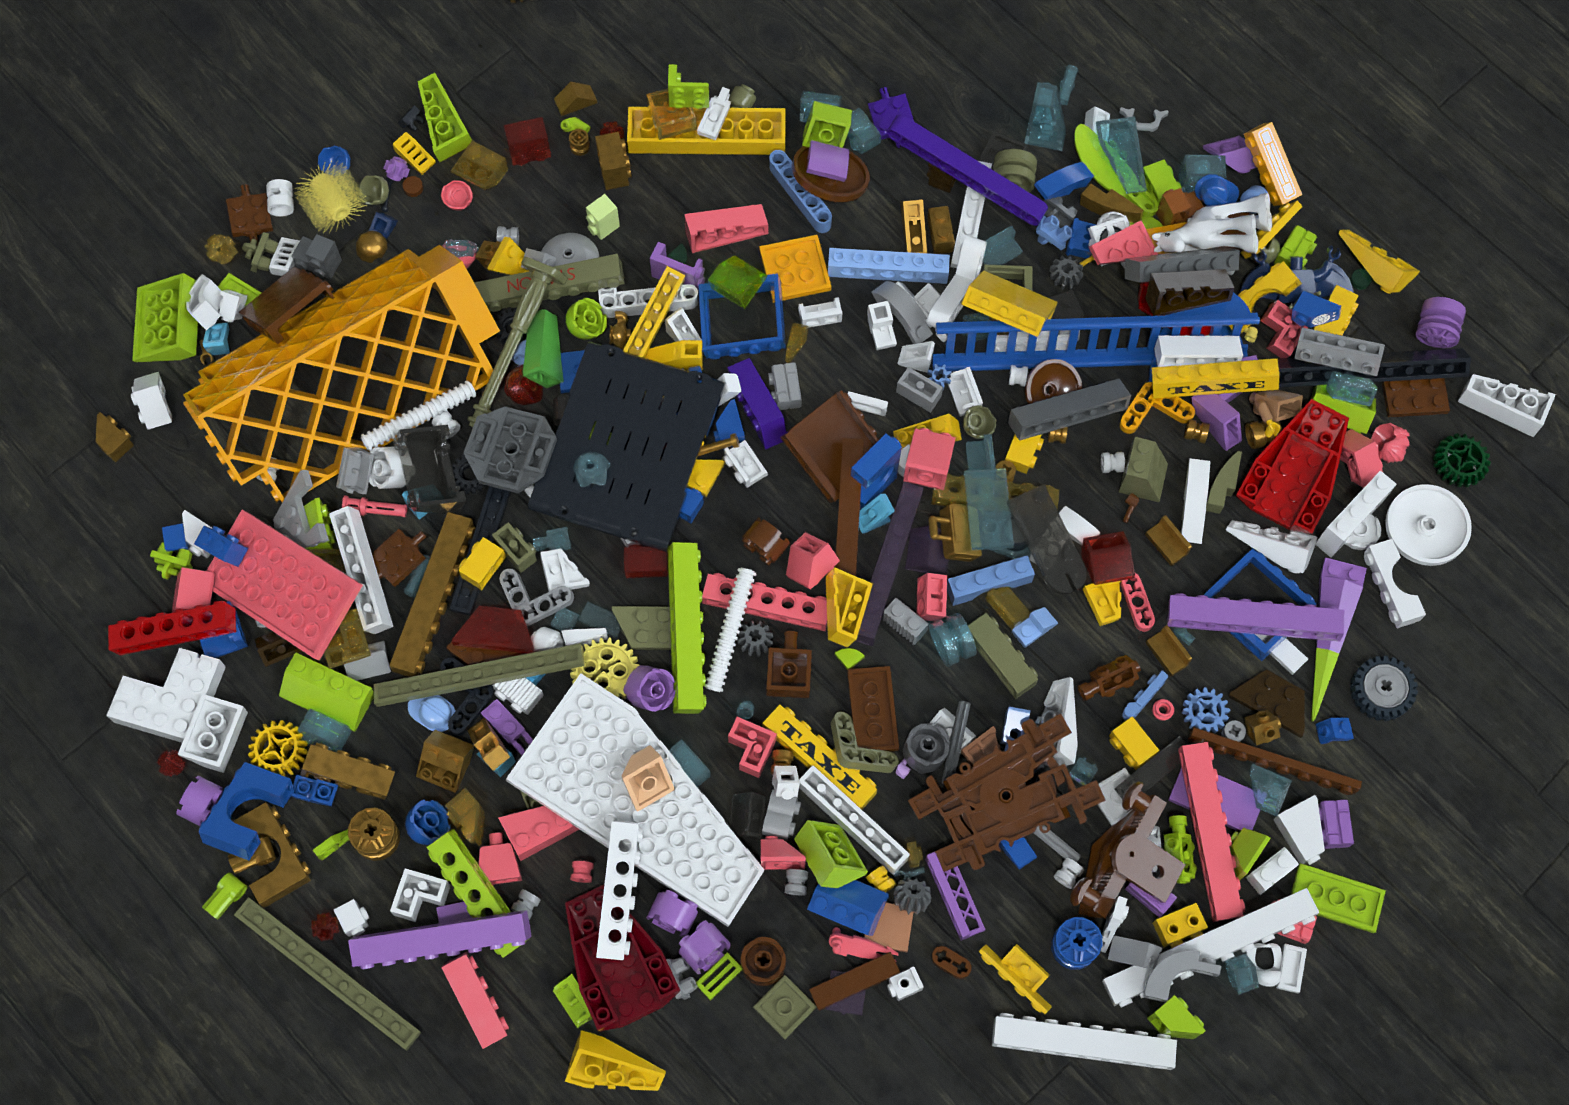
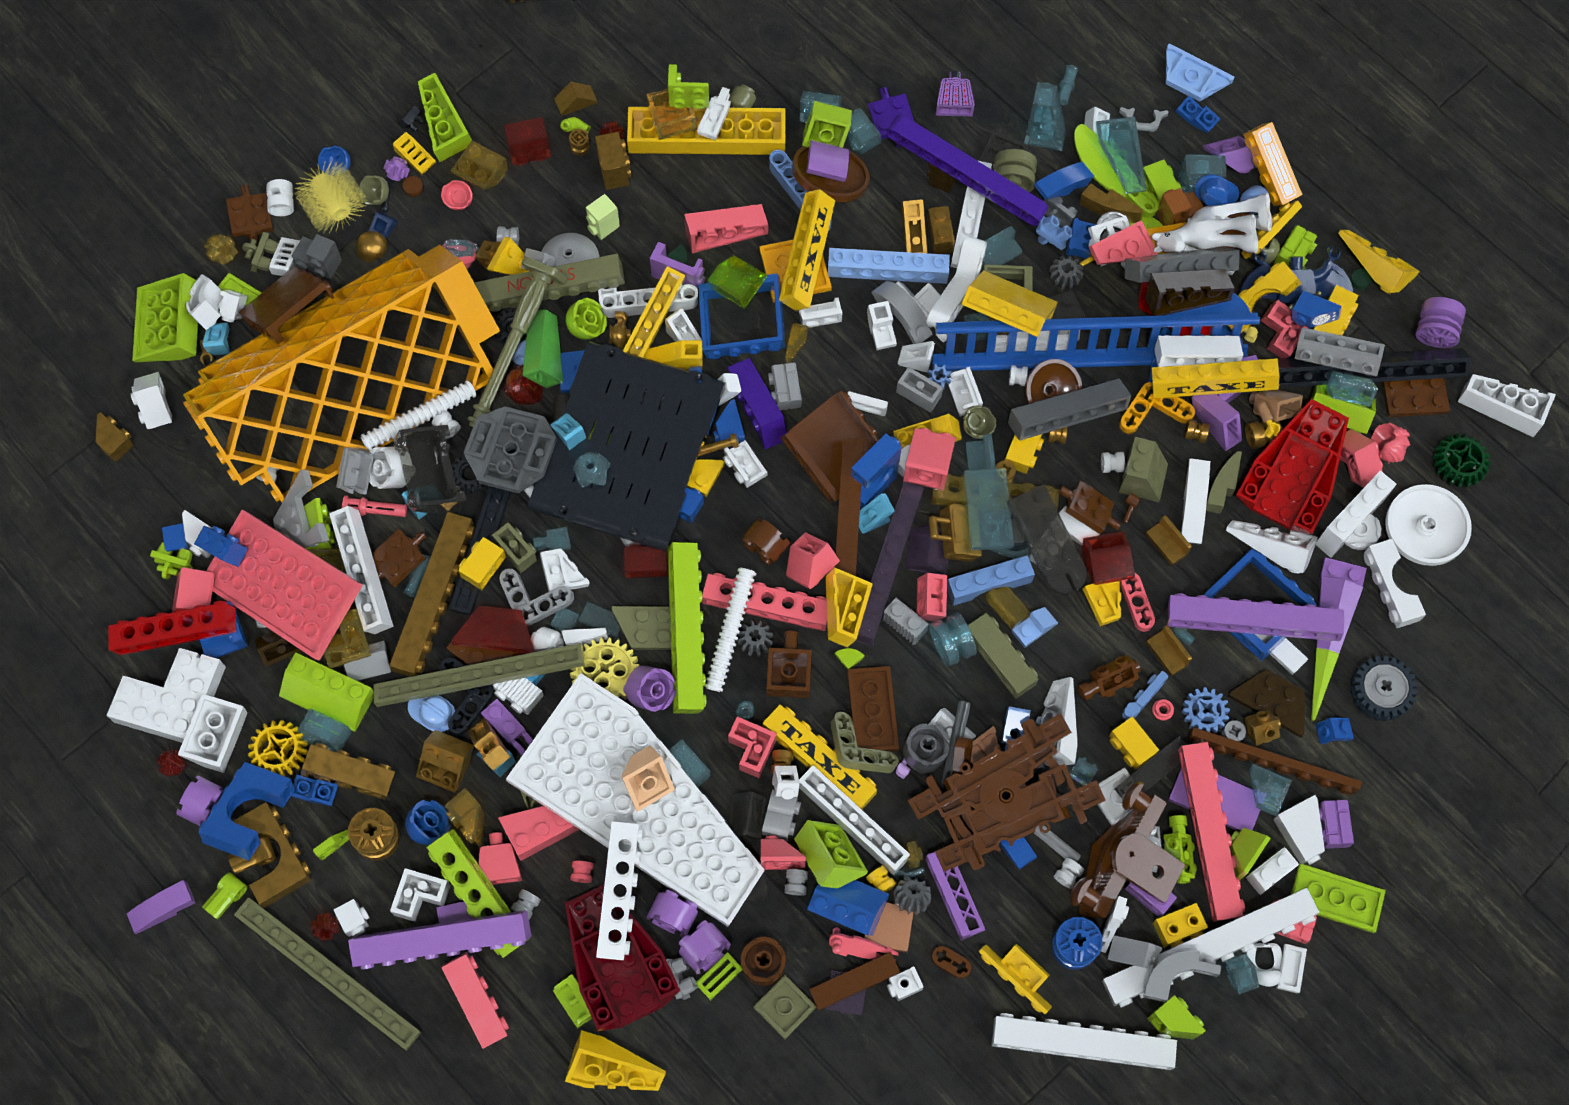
none -> medium lavender slope [127,880,196,934]
none -> medium azure slope [550,413,586,450]
none -> yellow brick [779,189,835,311]
none -> medium lavender torso [936,71,974,116]
none -> reddish brown beam [952,736,973,775]
none -> reddish brown plate [1058,480,1121,534]
none -> light blue wing [1165,44,1235,102]
none -> blue slope [1175,96,1220,133]

